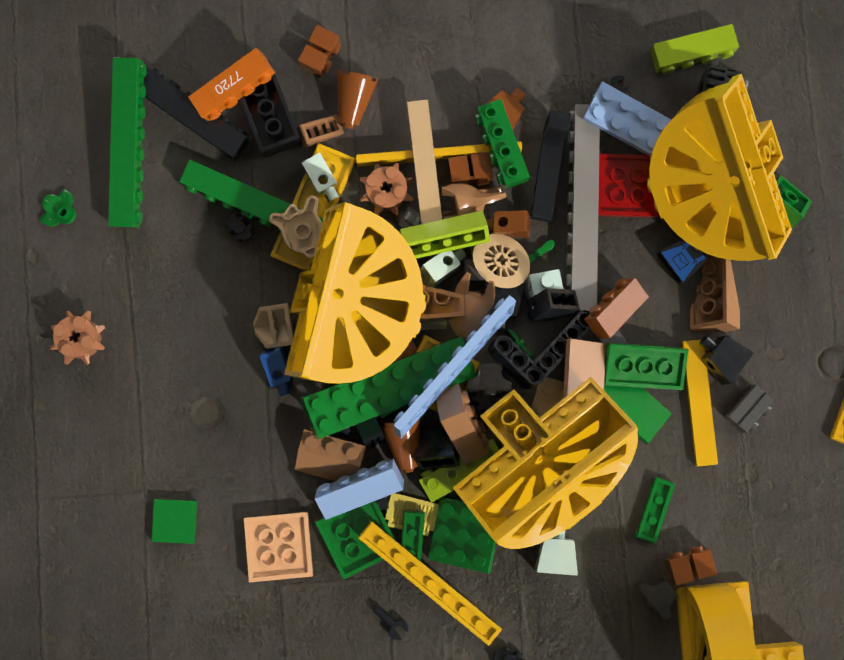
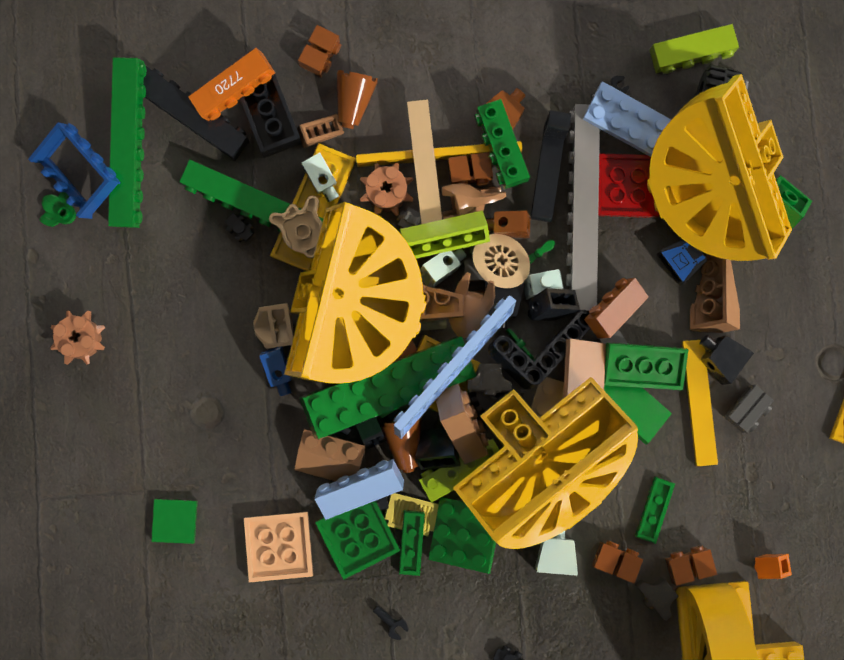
yellow tile [358,521,502,646] -> none
none -> blue window [28,122,121,219]
none -> dark orange piece [592,540,644,583]
none -> orange brick [755,554,792,579]

